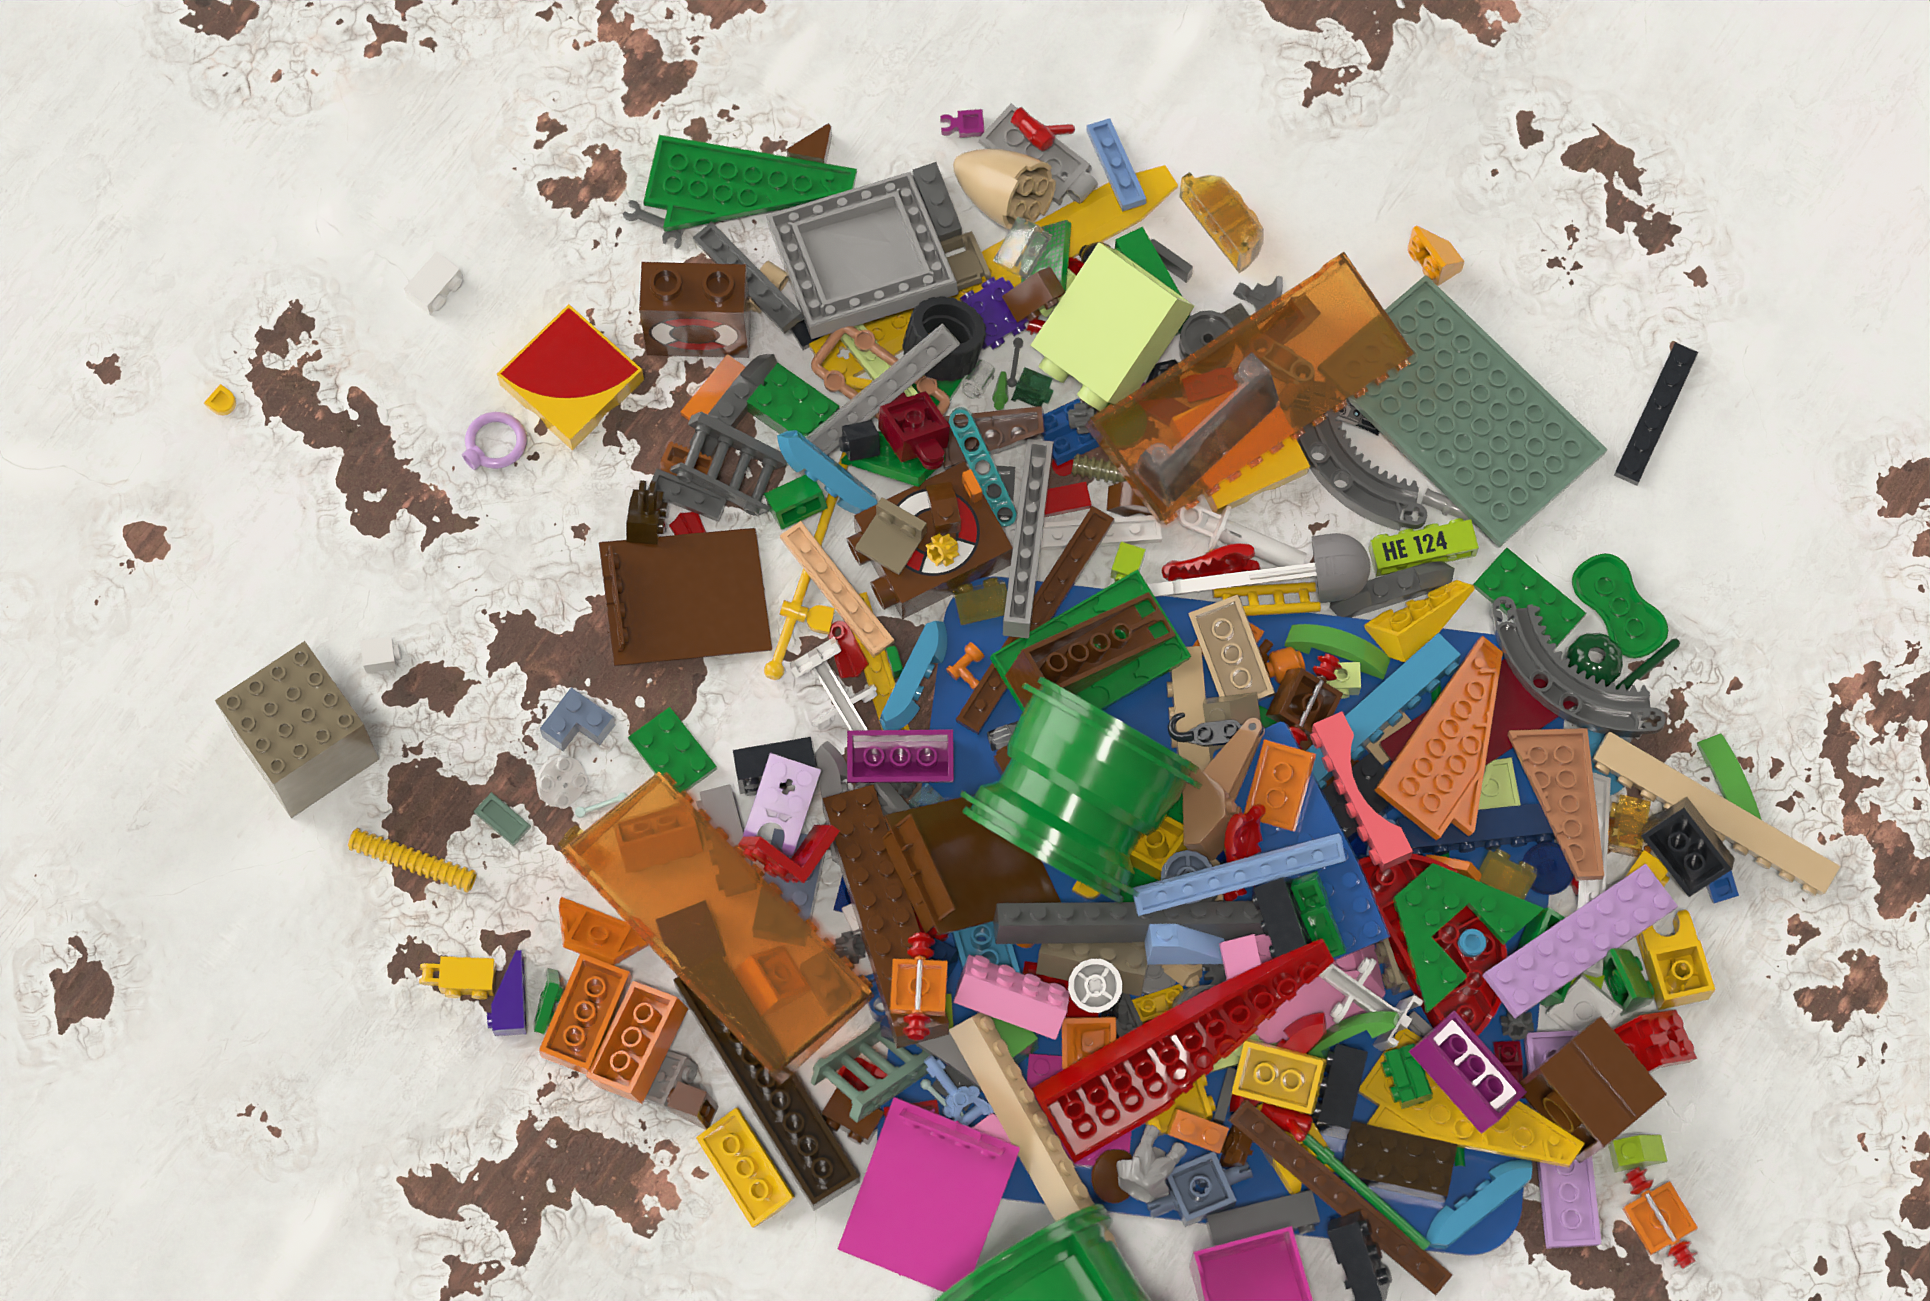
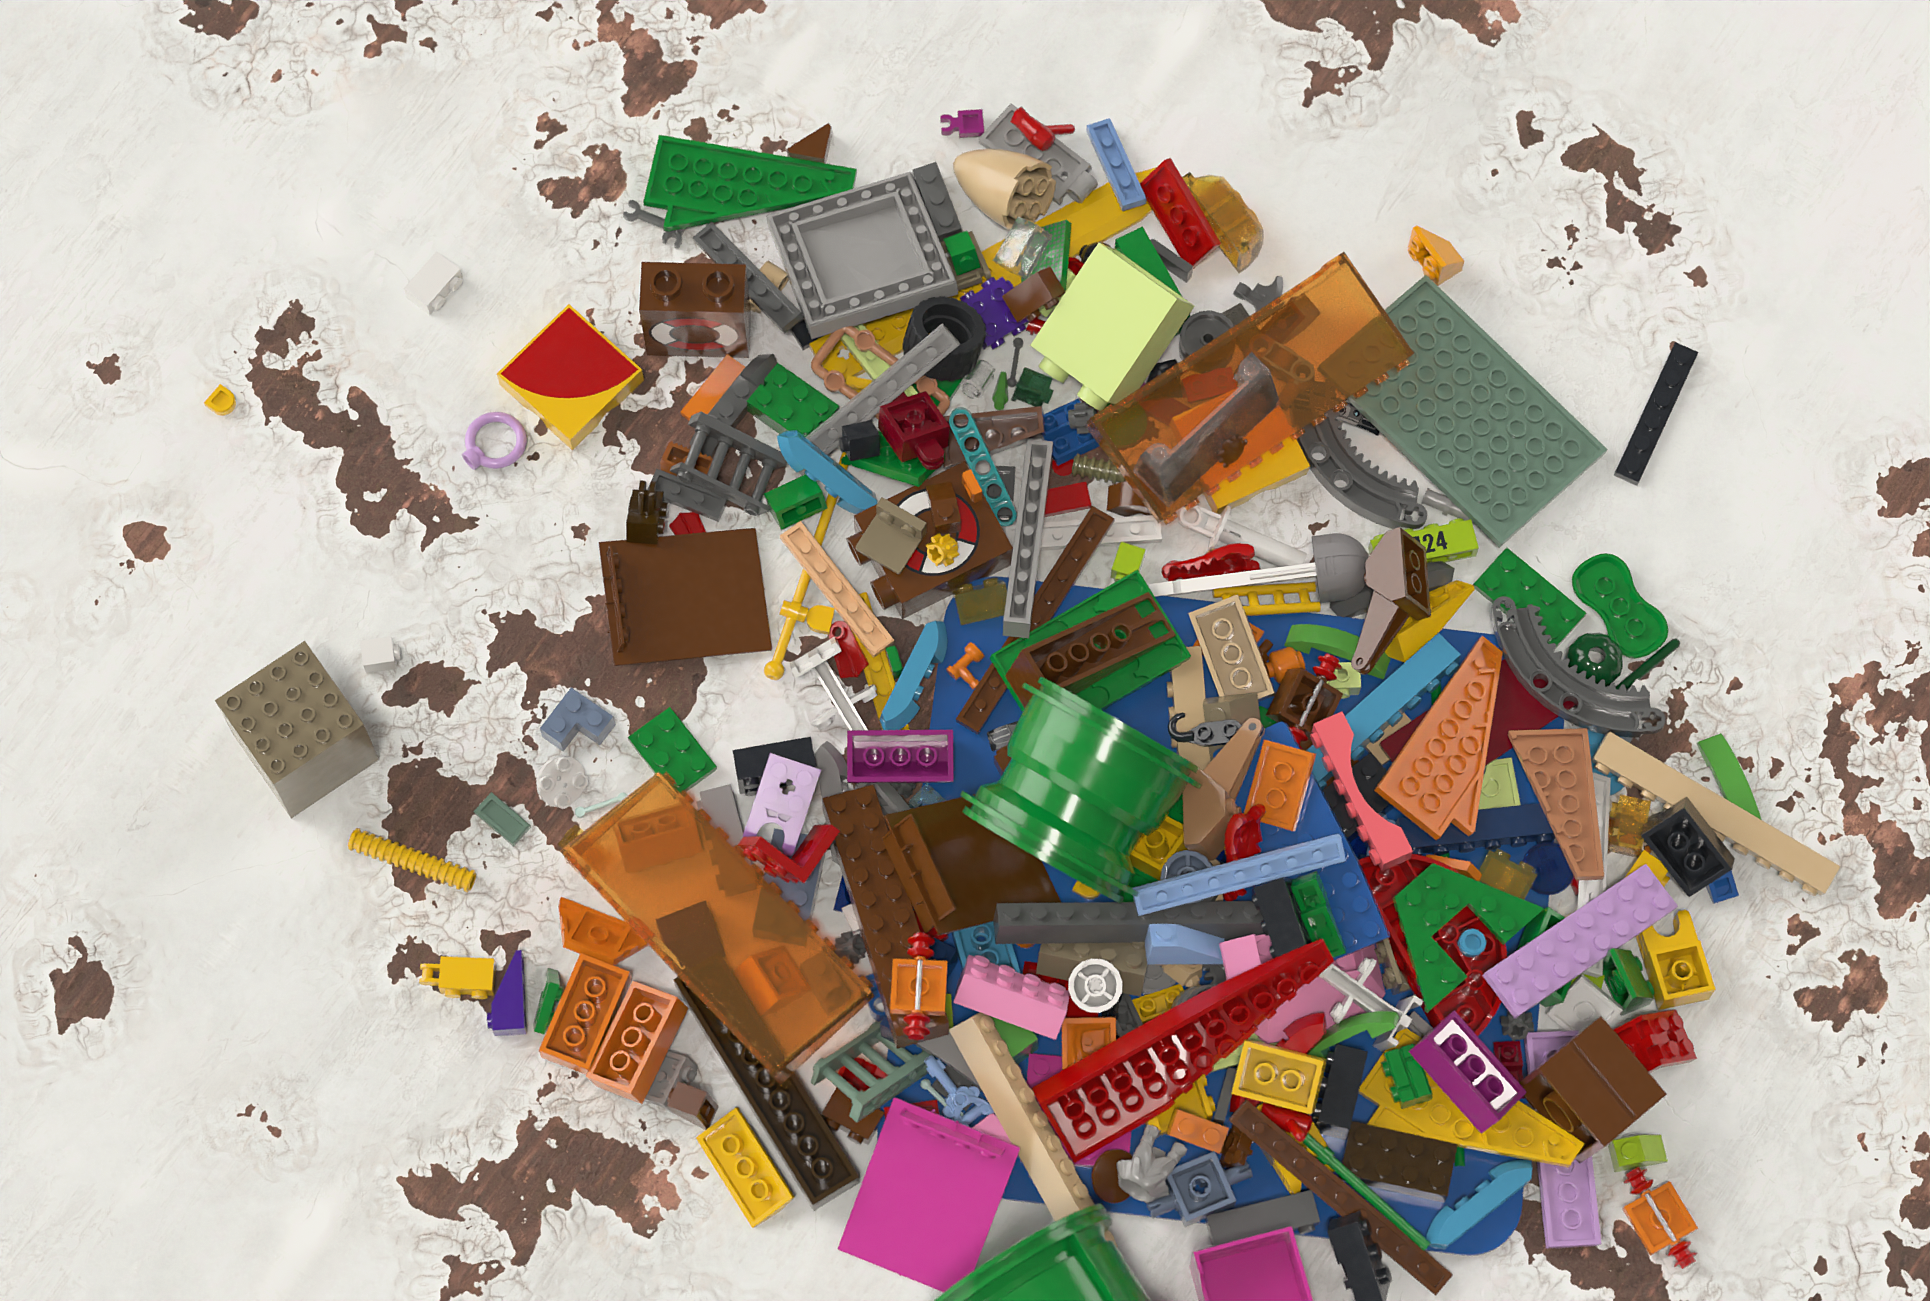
none -> green brick [943,231,981,276]
none -> red tile [1140,158,1221,269]
none -> reddish brown piece [1218,435,1248,468]
none -> slope [1351,527,1431,675]

